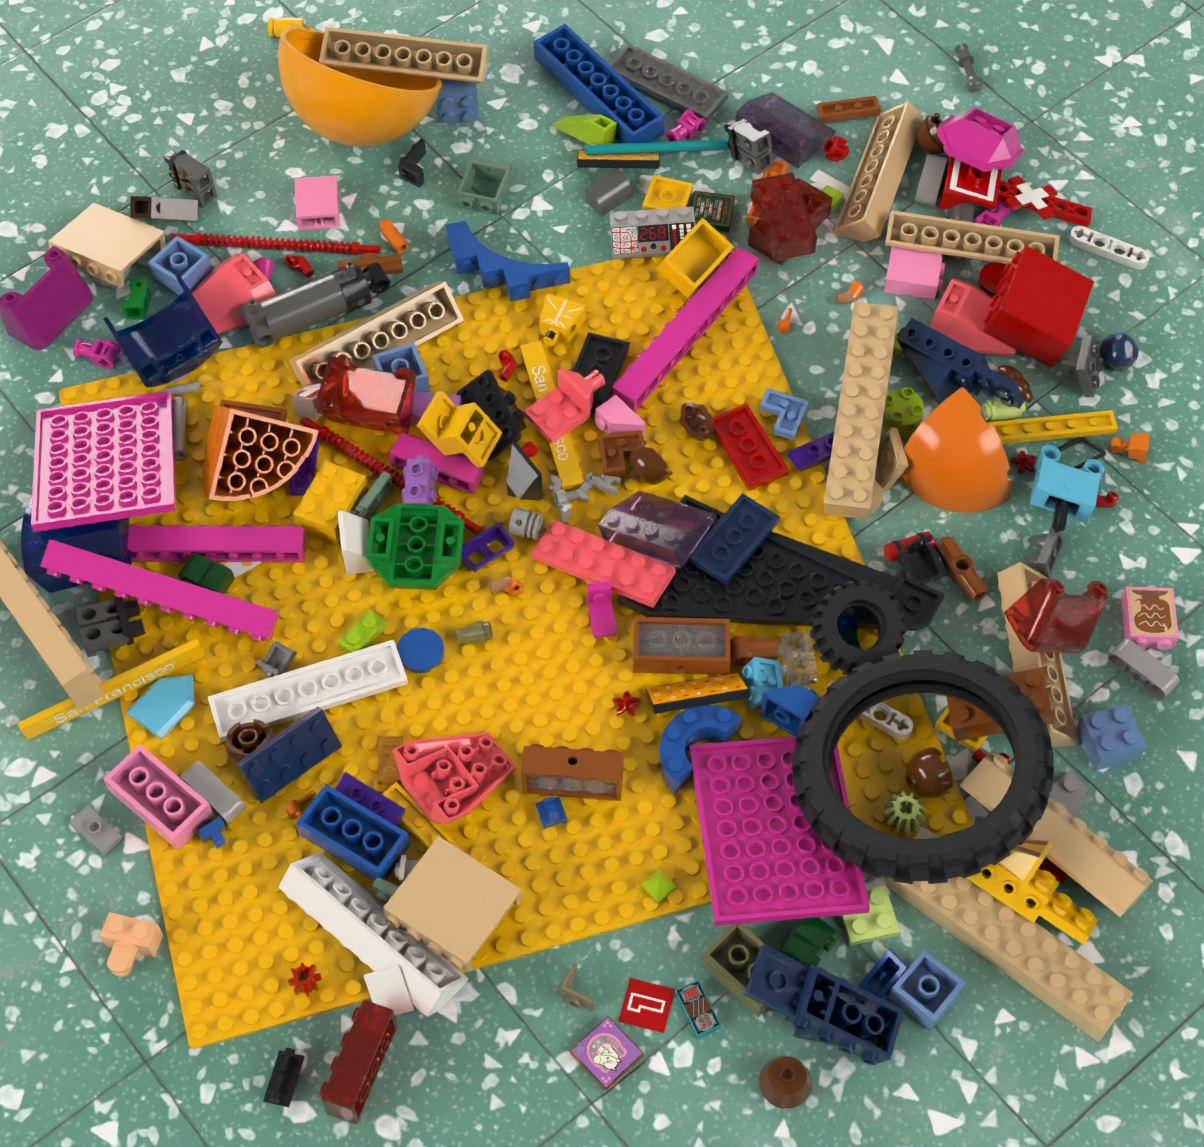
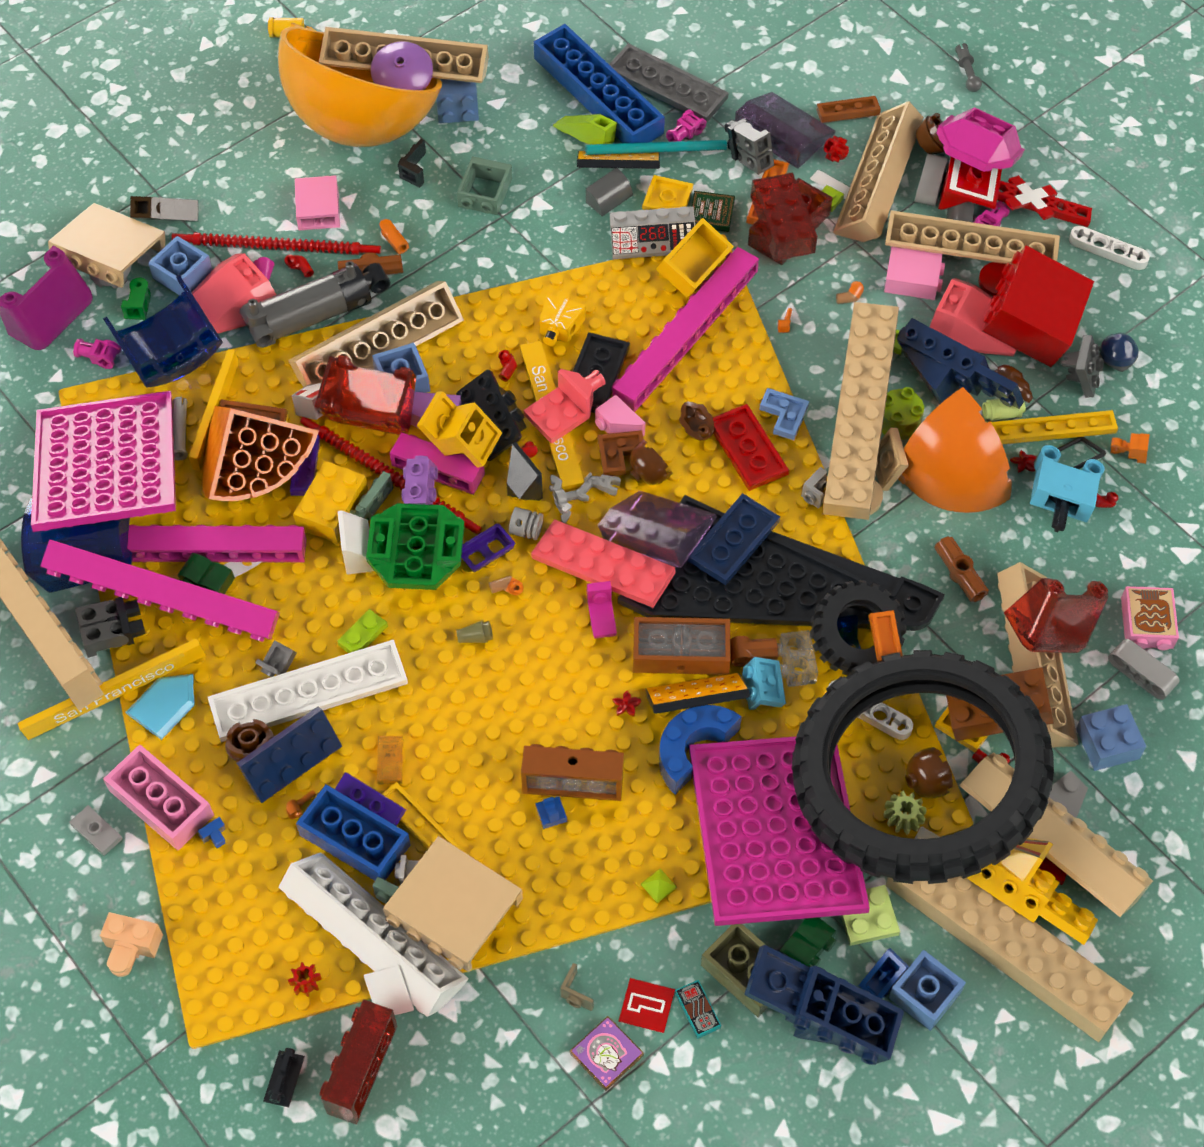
light grey piece [161,381,202,396] -> none
dark grey hips [164,149,217,208] -> none
light grey beam [179,761,246,825] -> none
coral wedge [393,732,516,824] -> none
blue tile [397,628,444,673] -> none
blue arch [445,221,570,302] -> none
reddish brown cone [759,1056,812,1109] -> none
blue slope [760,685,821,737] -> none
dark purple plate [787,432,834,472] -> none
black piece [884,531,945,585] -> none
dark grey tile [1025,527,1064,578] -> none
none -> yellow tile [189,349,238,471]
none -> medium lavender dish [371,41,433,90]
none -> light grey bracket [801,467,827,508]
none -> orange tile [869,610,903,662]

